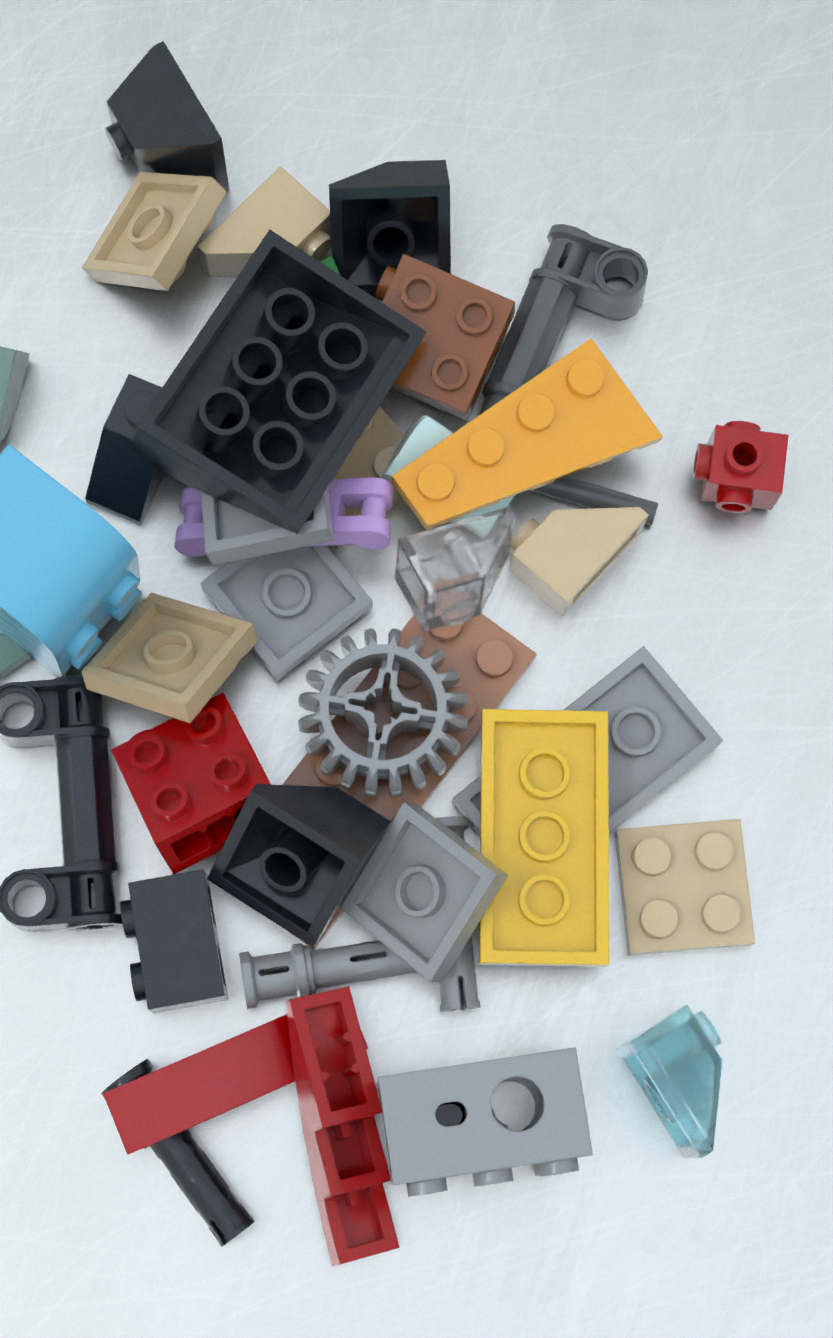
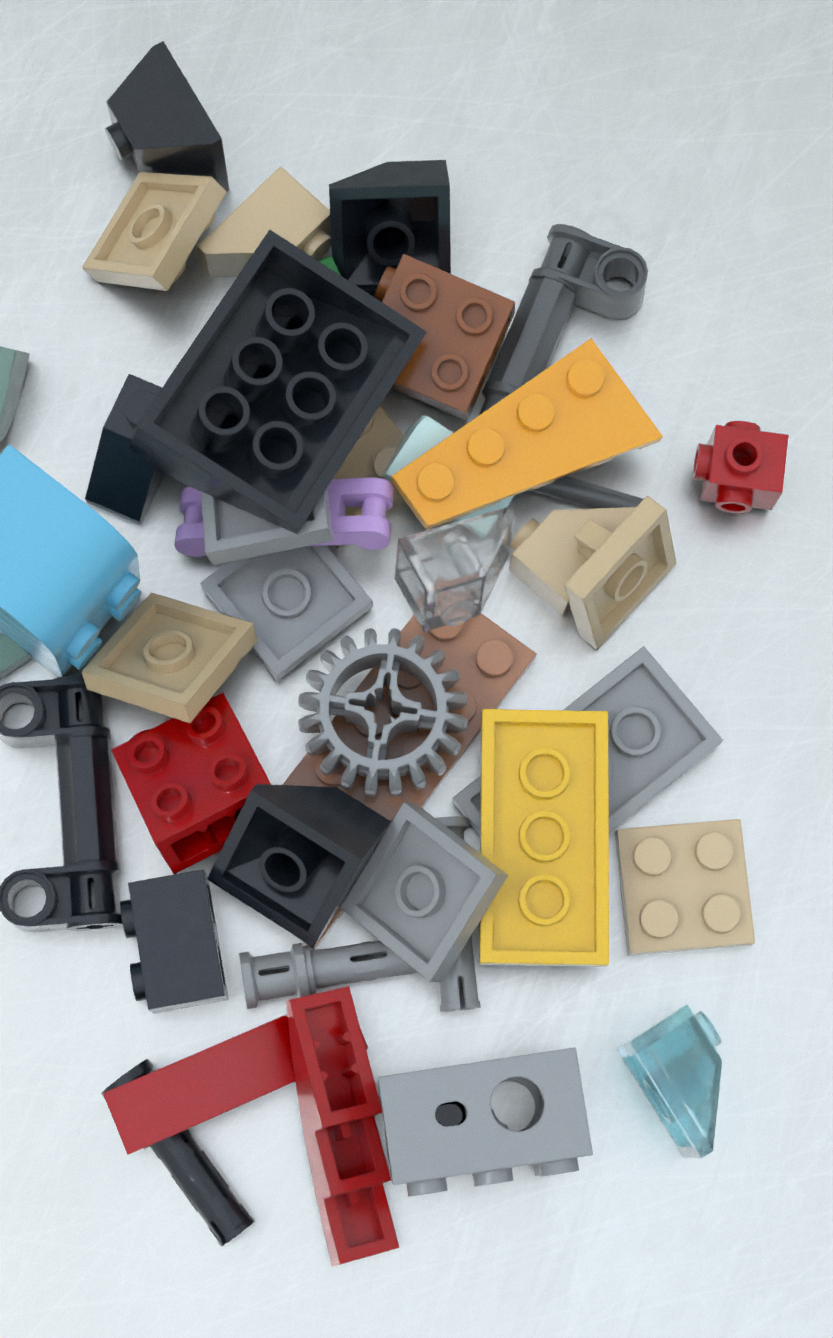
none -> tan hinge [564,495,677,650]

